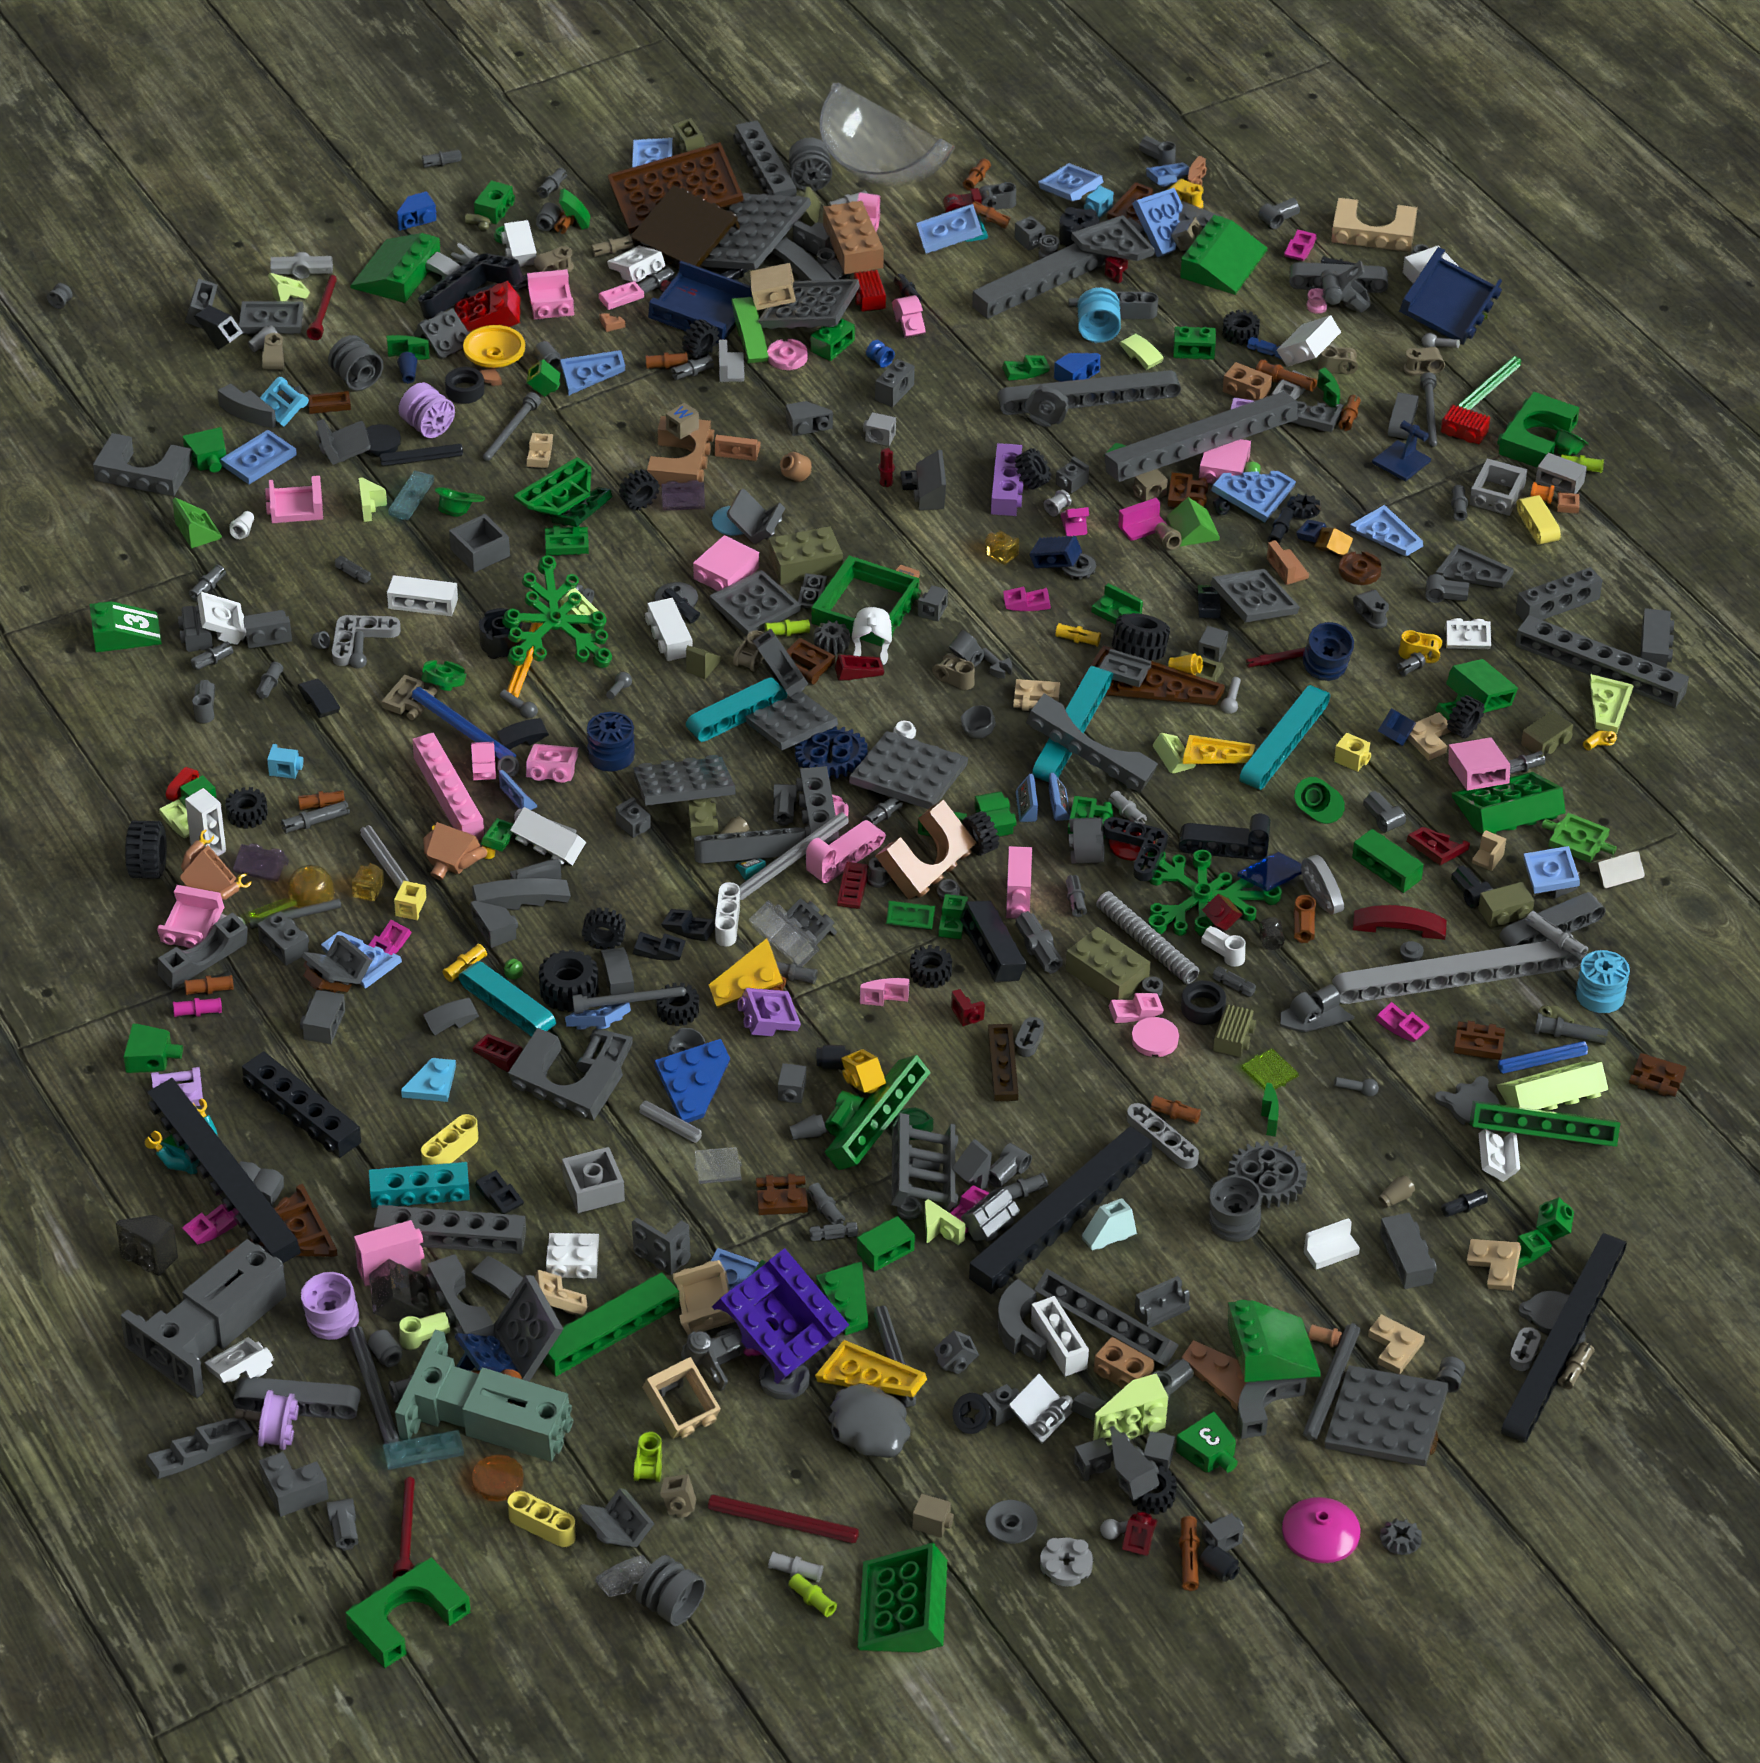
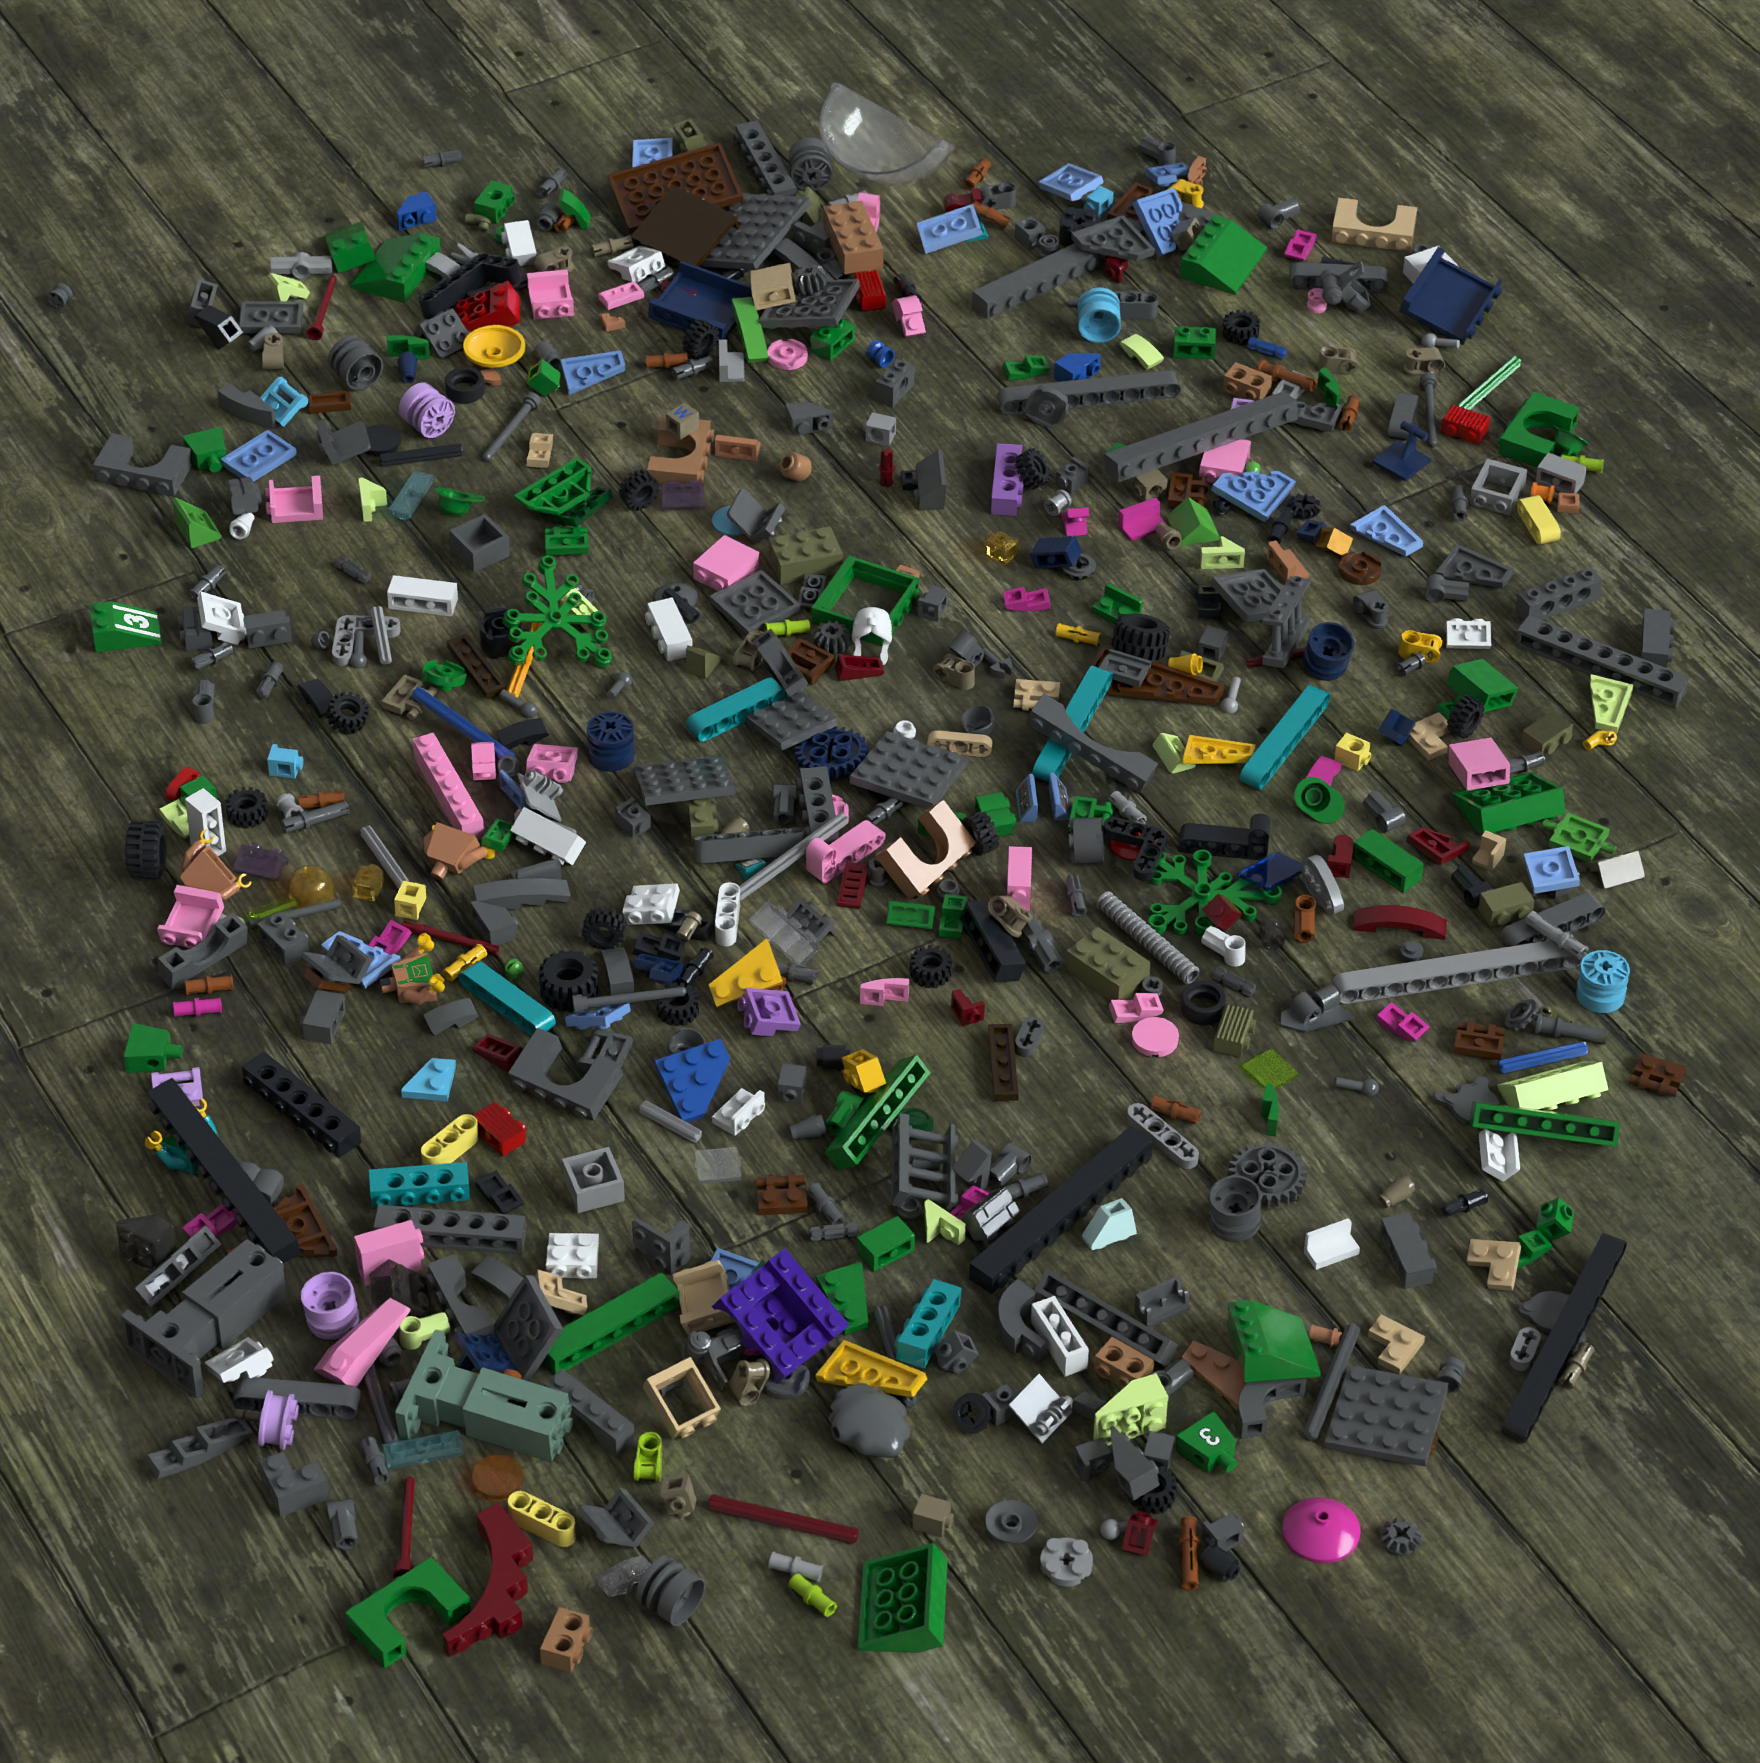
white brick [1277,315,1341,367] -> none
none -> dark grey slope [134,1225,221,1307]
none -> dark grey brick [227,477,262,515]
none -> light grey bush [275,793,303,819]
none -> bright pink wedge [314,1298,410,1387]
none -> green slope [325,221,376,273]
none -> black tyre [326,691,369,734]
none -> dark grey pin [360,1437,391,1485]
none -> light grey axle [371,606,392,665]
none -> torso [380,933,445,1005]
none -> dark red piece [401,920,499,955]
none -> dark red arch [443,1502,533,1657]
none -> dark brown plate [447,634,507,699]
none -> red brick [472,1101,526,1156]
none -> light grey hinge [517,770,563,822]
none -> medium nougat brick [540,1607,593,1673]
none -> dark grey arch [544,1369,635,1458]
none -> white plate [622,884,680,925]
none -> dark blue plate [634,953,686,984]
none -> dark tan pin [676,911,702,942]
none -> black pin [677,947,714,987]
none -> white bracket [712,1088,765,1136]
none -> dark tan piece [728,1359,770,1406]
none -> dark grey gear [792,264,827,295]
none -> teal brick [894,1279,962,1368]
none -> tan beam [927,731,993,757]
none -> dark tan piece [988,895,1033,937]
none -> yellowish green slope [1200,536,1245,569]
none -> dark grey fence [1262,576,1311,668]
none -> dark pink slope [1306,756,1342,786]
none -> dark red leg [1327,835,1354,878]
none -> dark grey gear [1505,999,1539,1031]

